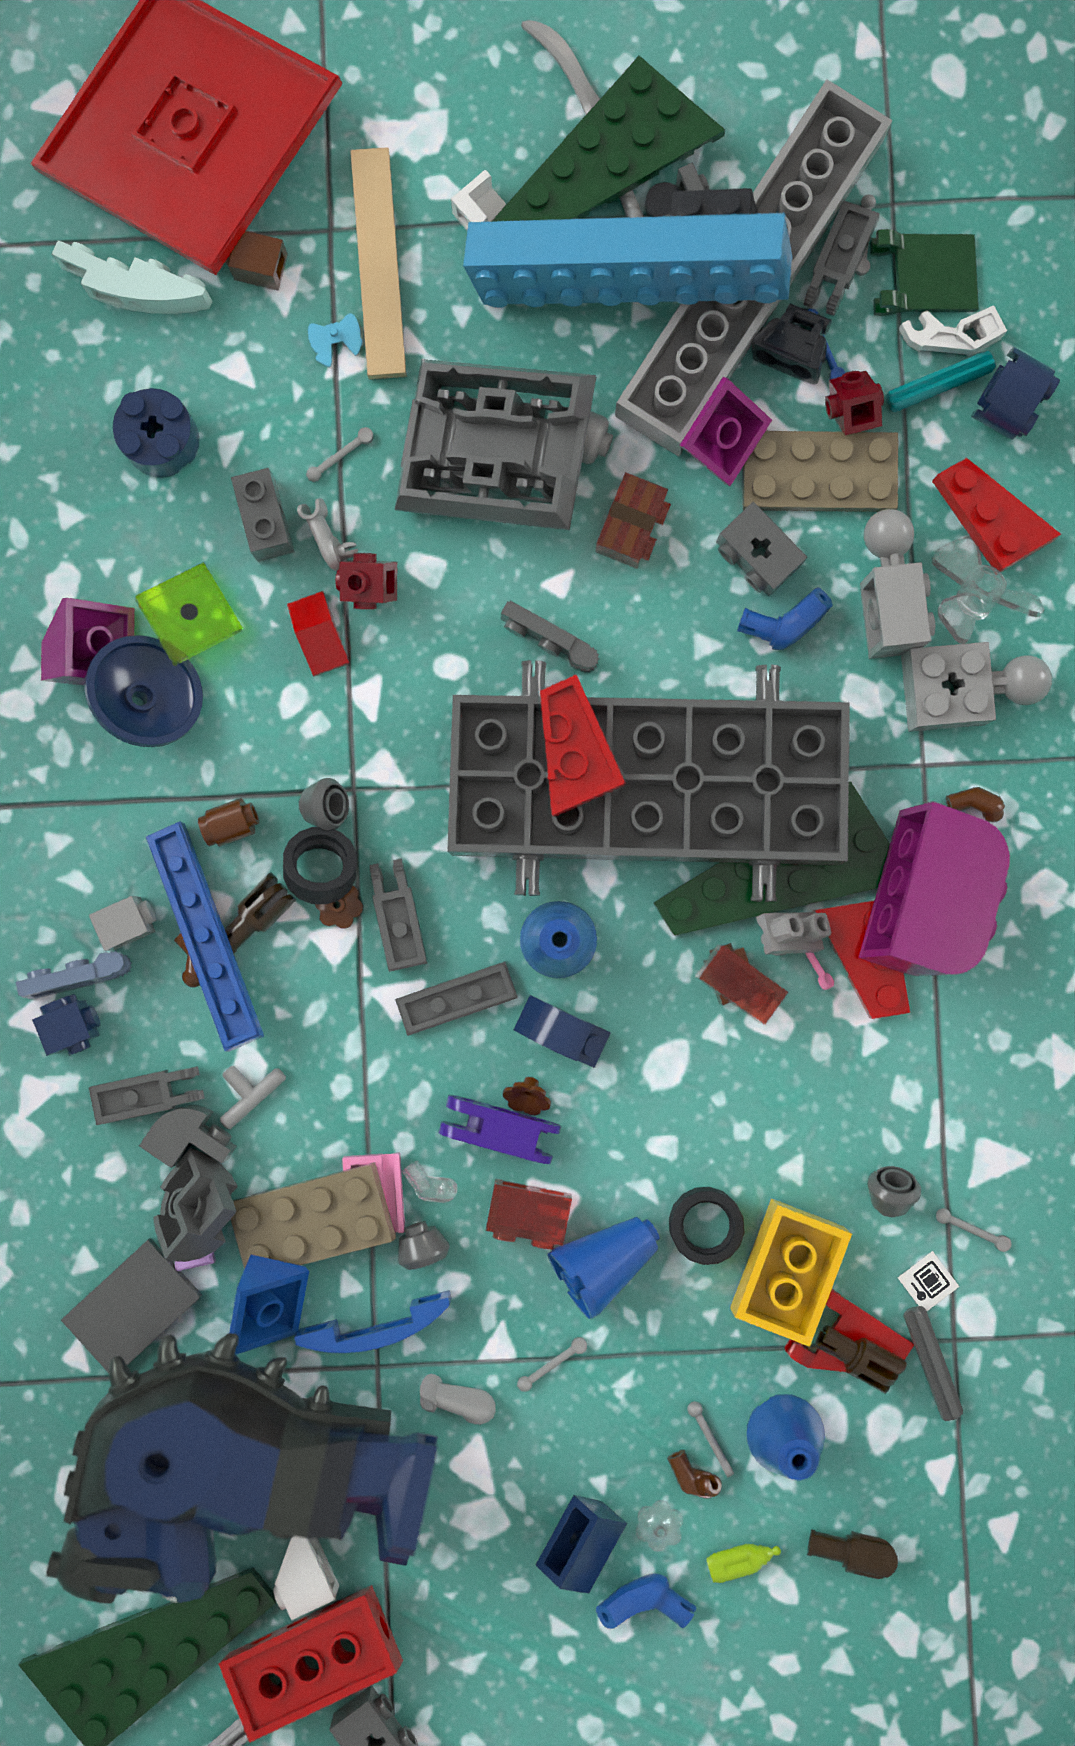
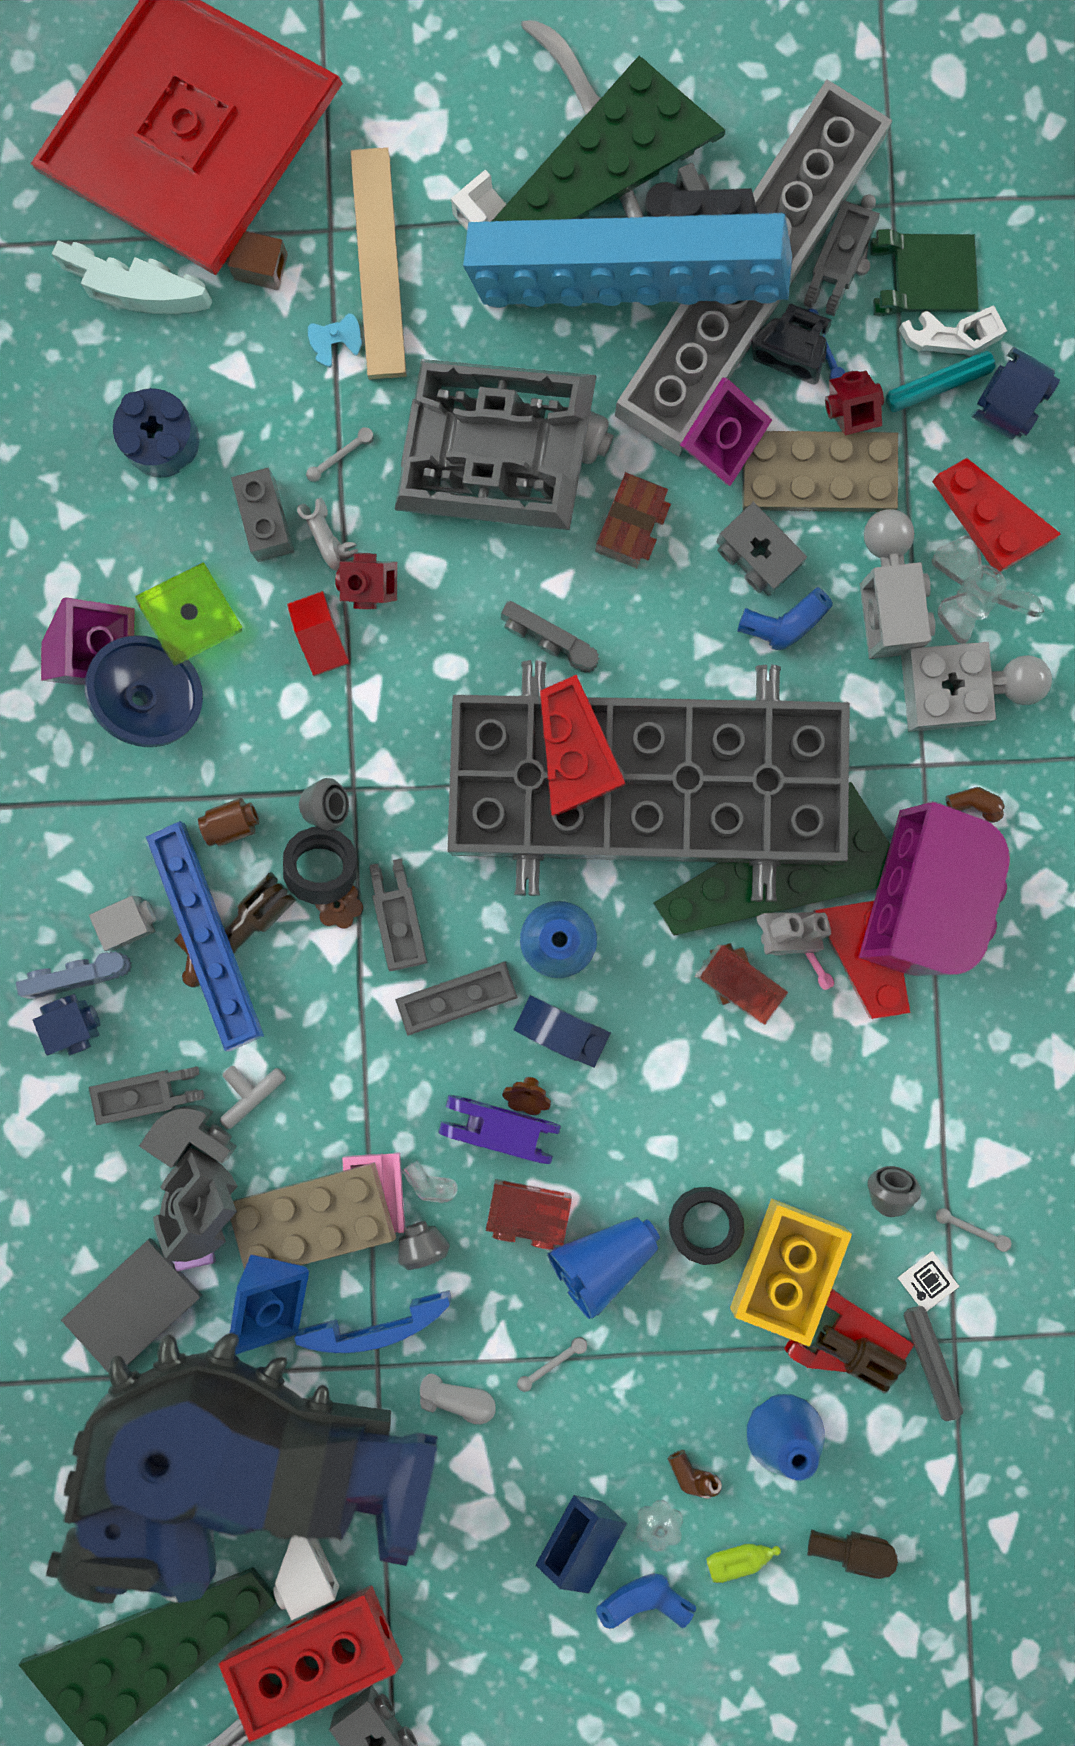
light grey hinge [687,1401,734,1478] -> none

